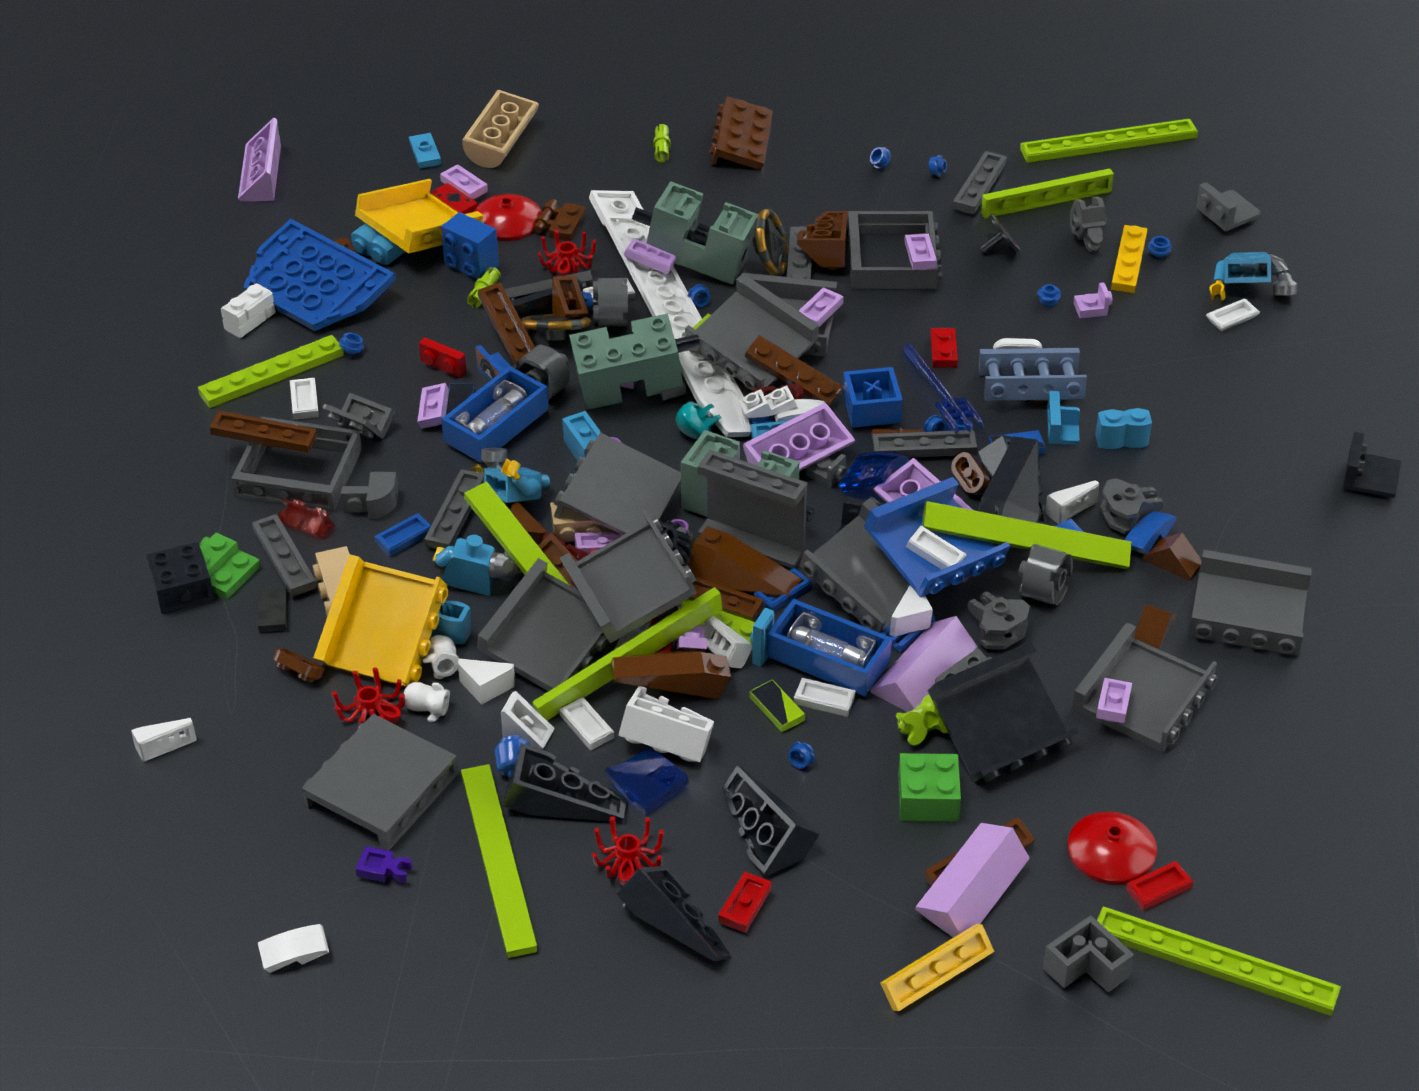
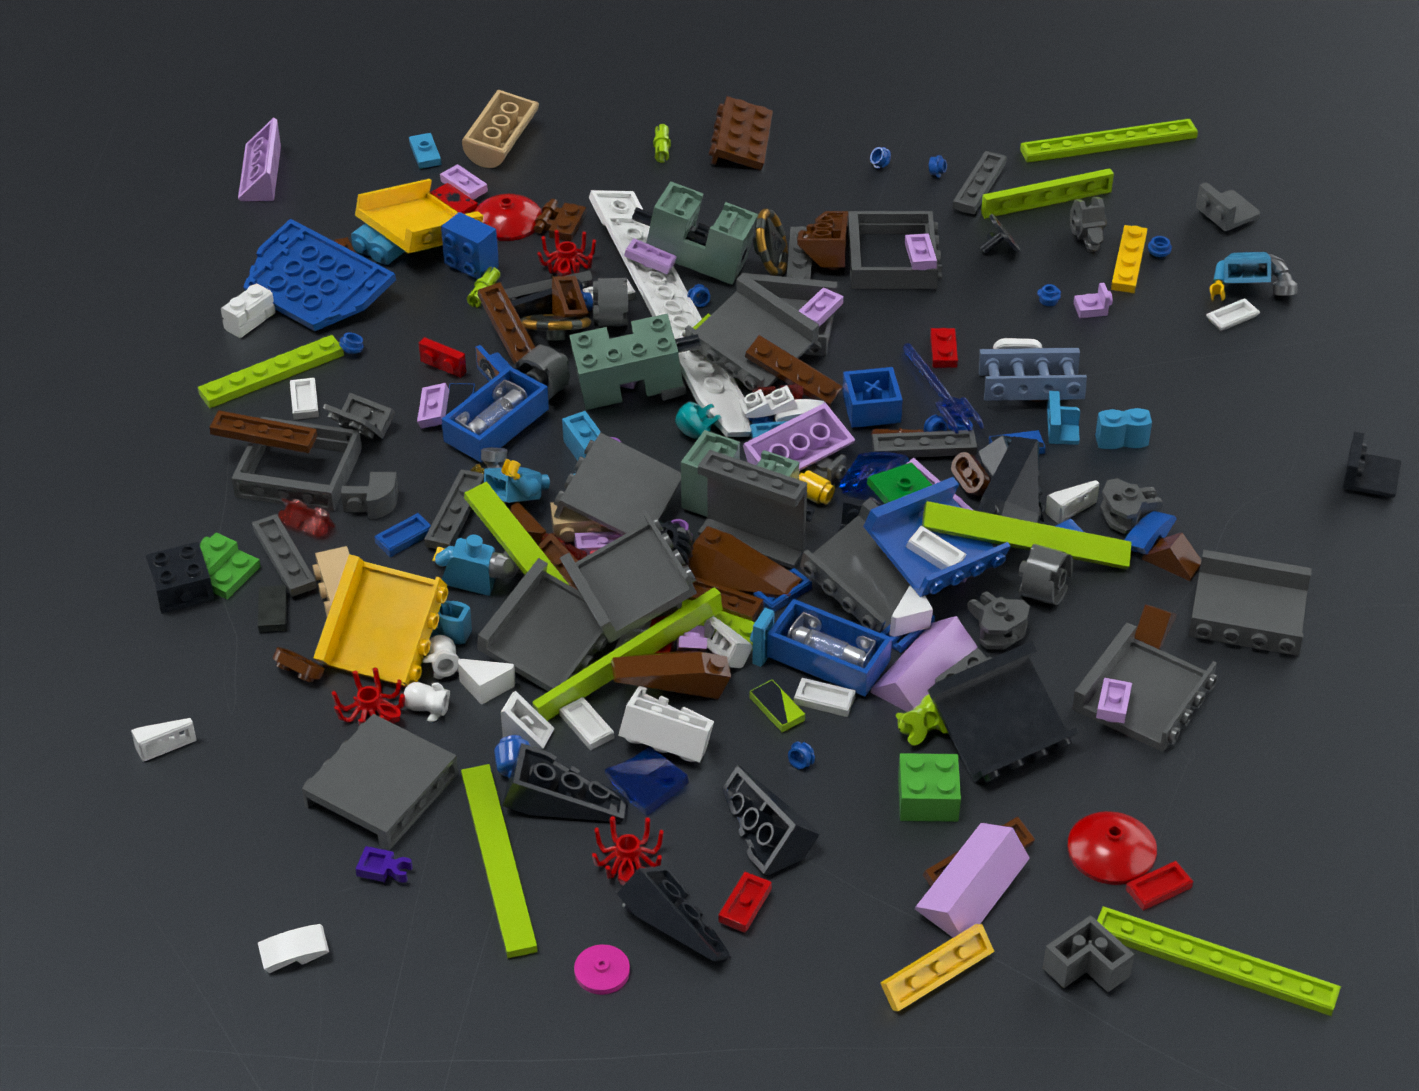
none -> dark pink piece [574,945,630,995]
none -> yellow brick [799,470,835,505]
none -> green plate [867,462,932,504]

